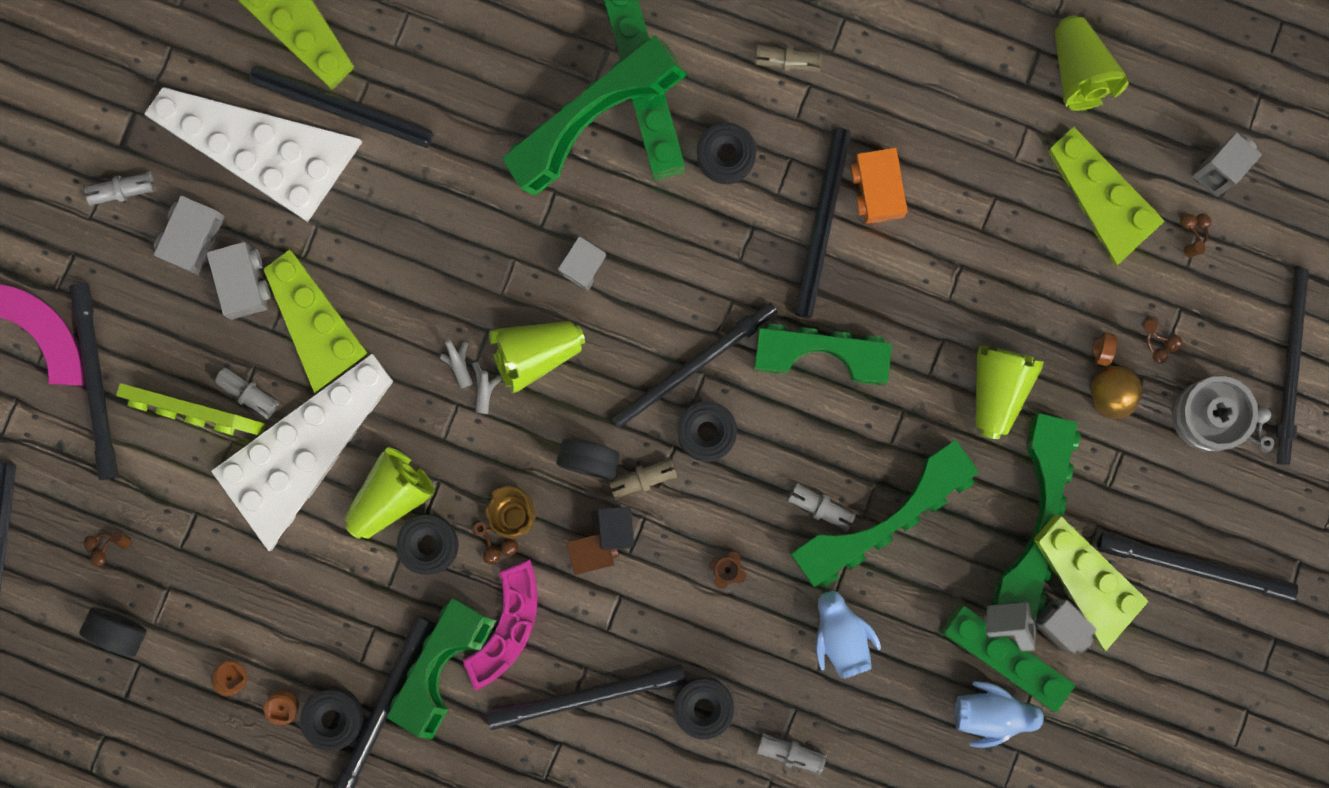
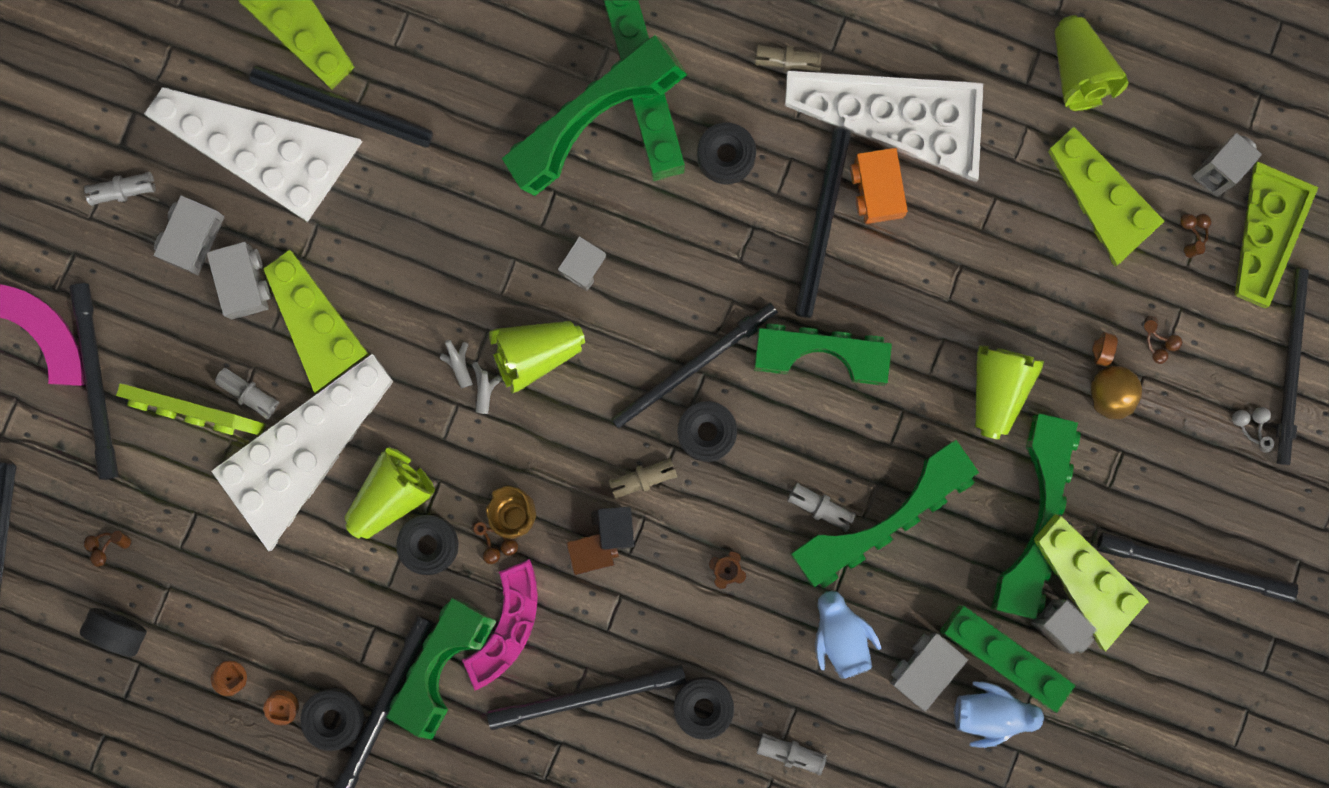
black tyre [557,439,620,479] -> none
light grey panel [986,602,1036,651] -> none
light grey wheel [1172,376,1259,452] -> none
none -> white wing [785,71,983,182]
none -> light grey brick [890,632,968,712]
none -> lime wing [1235,162,1319,309]

